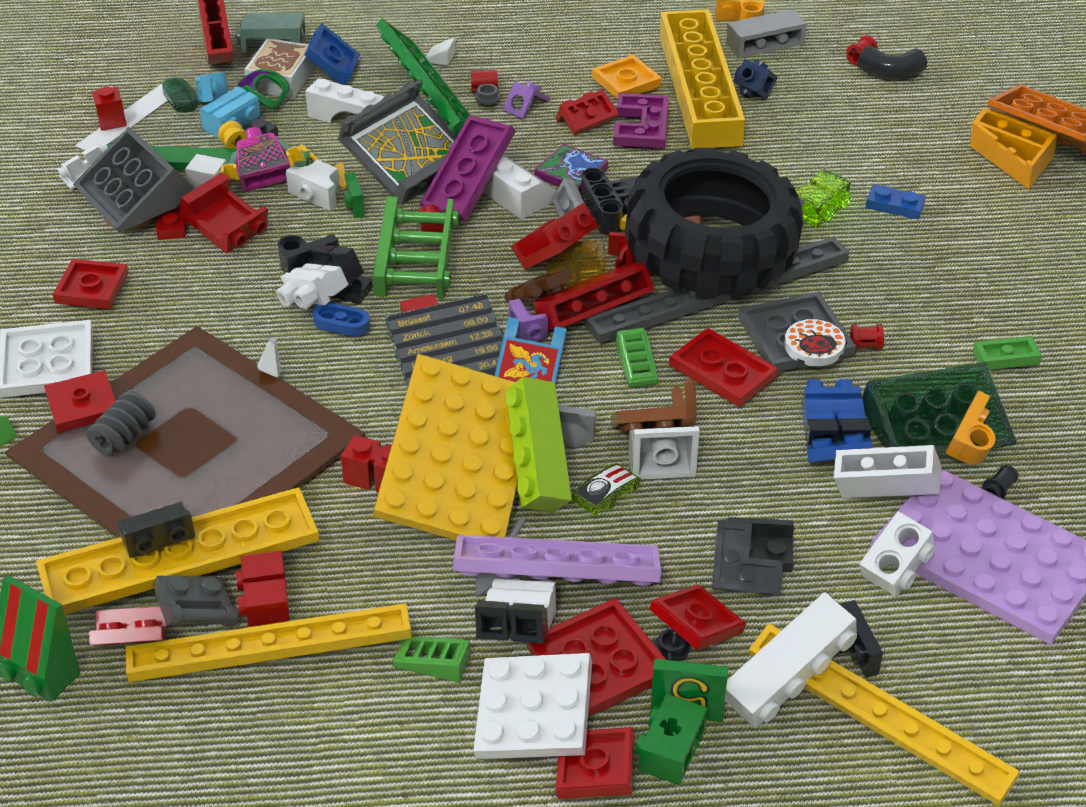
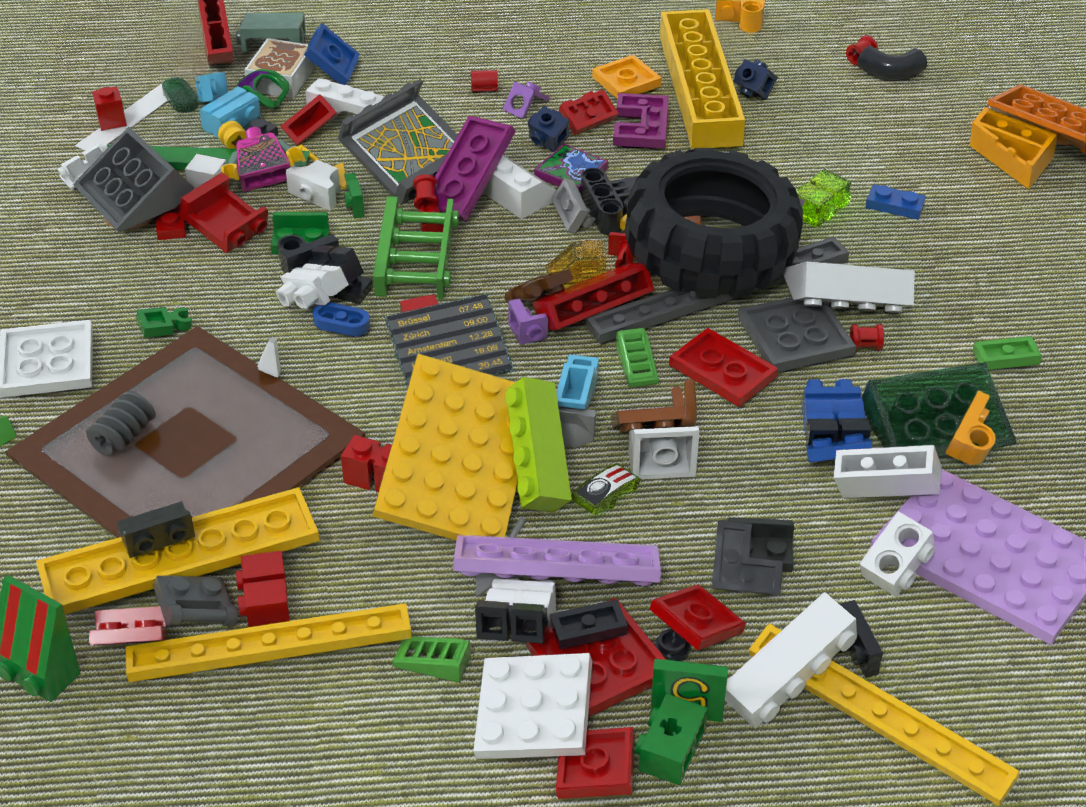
red plate [44,370,115,432] -> none
red plate [52,259,129,309] -> none
green plate [376,18,471,136] -> none
white slope [426,38,456,66] -> none
dark grey plate [475,84,500,106] -> none
flag [494,317,566,382] -> none
red panel [510,203,599,270] -> none
light grey brick [726,9,807,59] -> none
tile [784,319,846,366] -> none
black pin [982,465,1019,499] -> none
none -> green plate [136,307,192,338]
none -> green bracket [270,212,330,255]
none -> red slope [280,94,337,146]
none -> red bush [413,174,439,209]
none -> dark blue brick [528,105,570,152]
none -> black plate [550,600,628,650]
none -> medium azure slope [556,354,599,409]
none -> white slope [783,262,915,313]

